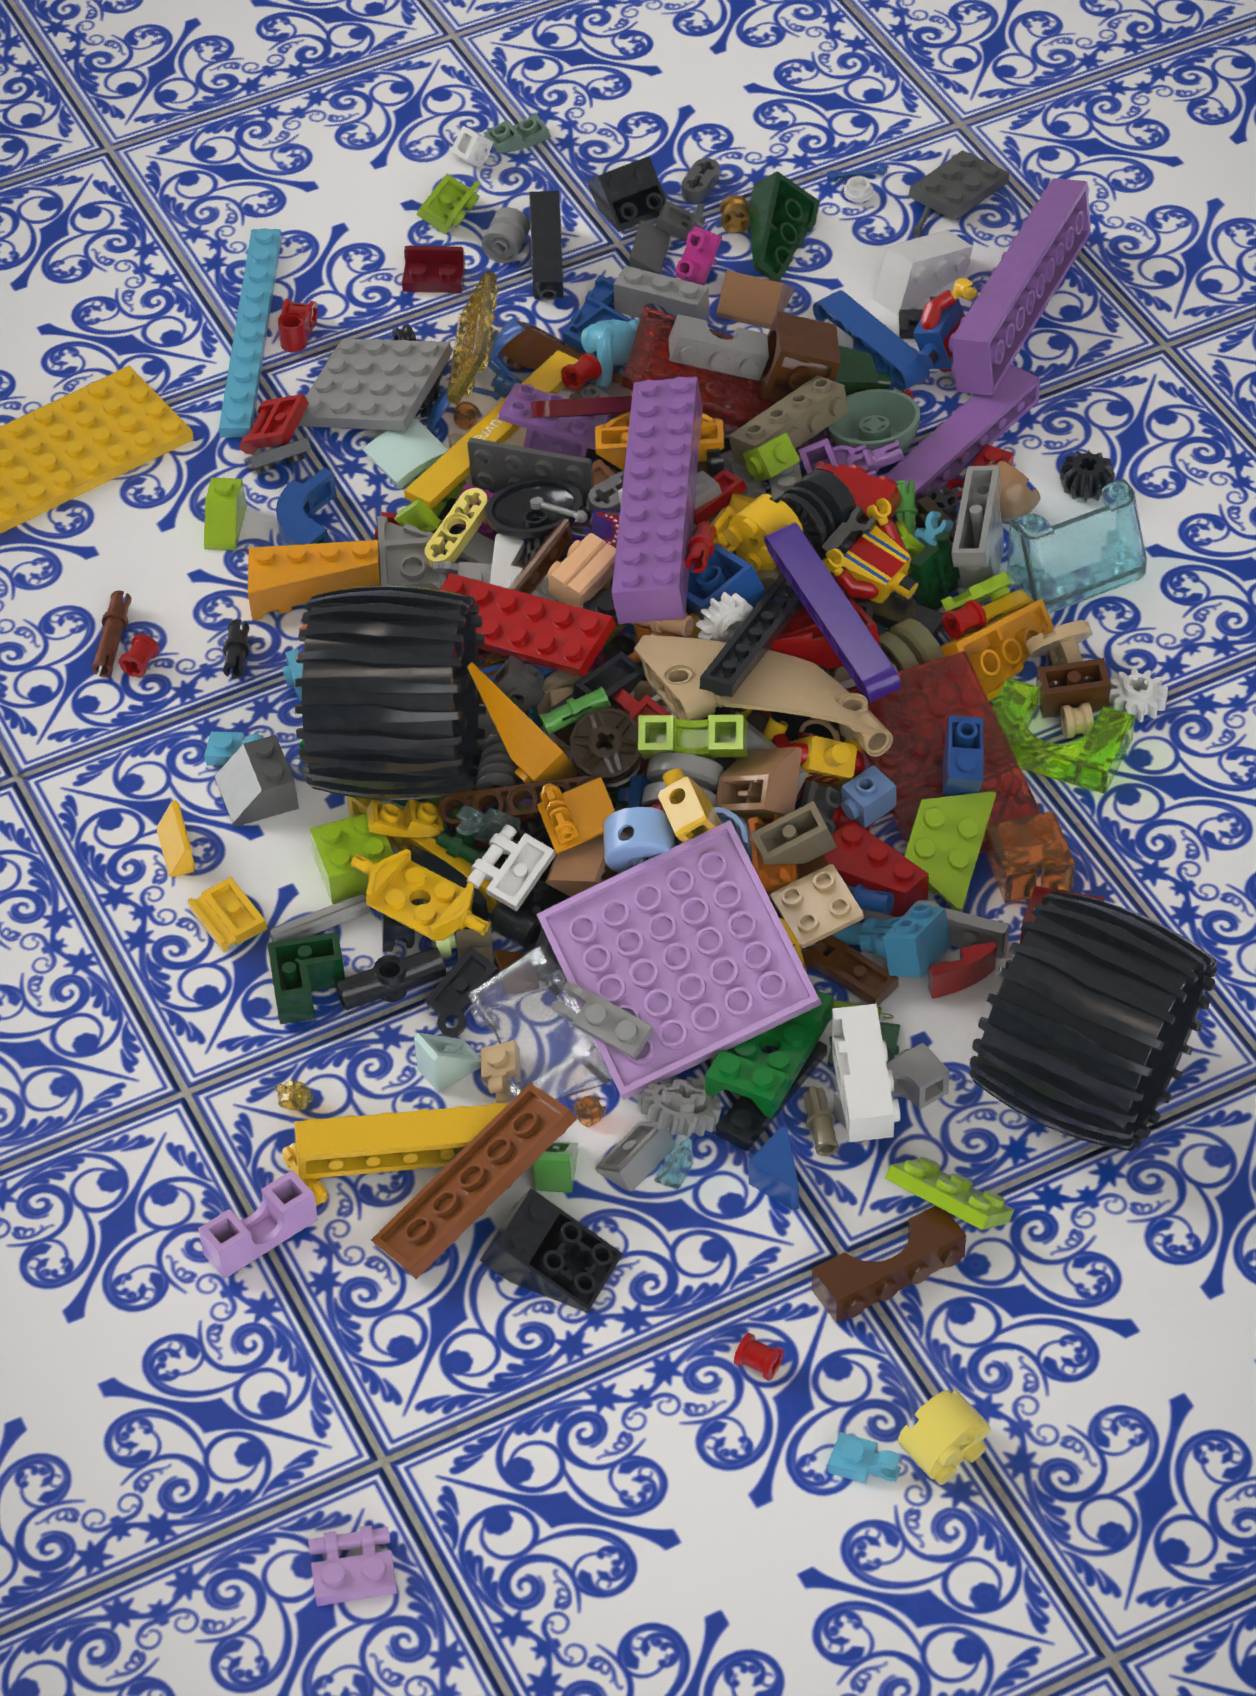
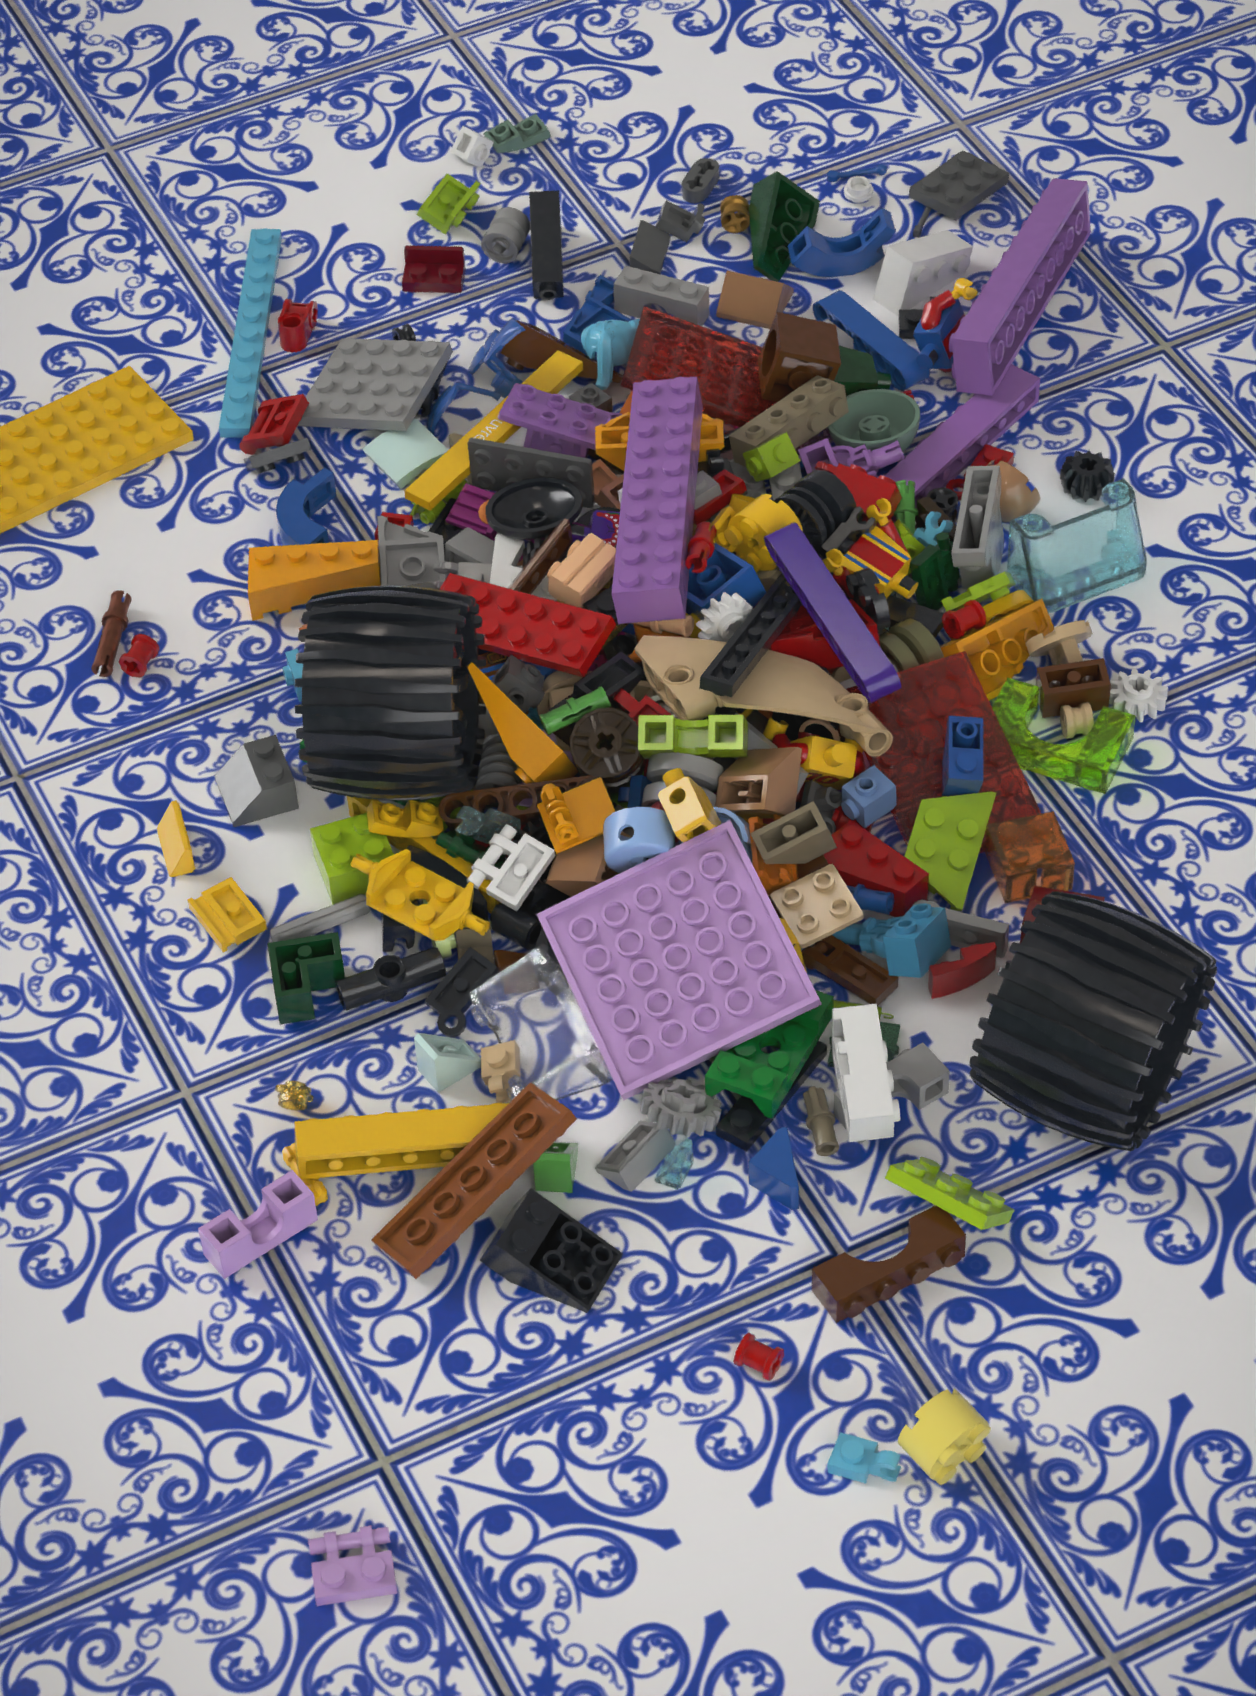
lime slope [204,477,247,551] -> none
medium azure plate [204,731,264,766] -> none
black pin [223,619,250,679] -> none
lime plate [395,498,441,532] -> none
light yellow beam [425,488,488,568] -> none
clear yellow plate [446,270,499,405] -> none
clear orange hinge [453,402,480,429] -> none
light grey hinge [530,497,588,523] -> none
dark red beam [531,396,632,419] -> none
light grey hinge [551,981,654,1060] -> none
red bush [561,353,602,391] -> none
clear orange hinge [574,1095,606,1127] -> none
light grey beam [586,471,624,514] -> none
black slope [587,156,666,232] -> none
light grey arch [669,314,769,381] -> none
dark pink hips [675,226,722,285] -> none
none -> blue arch [788,207,896,278]
none -> black plate [846,568,890,635]

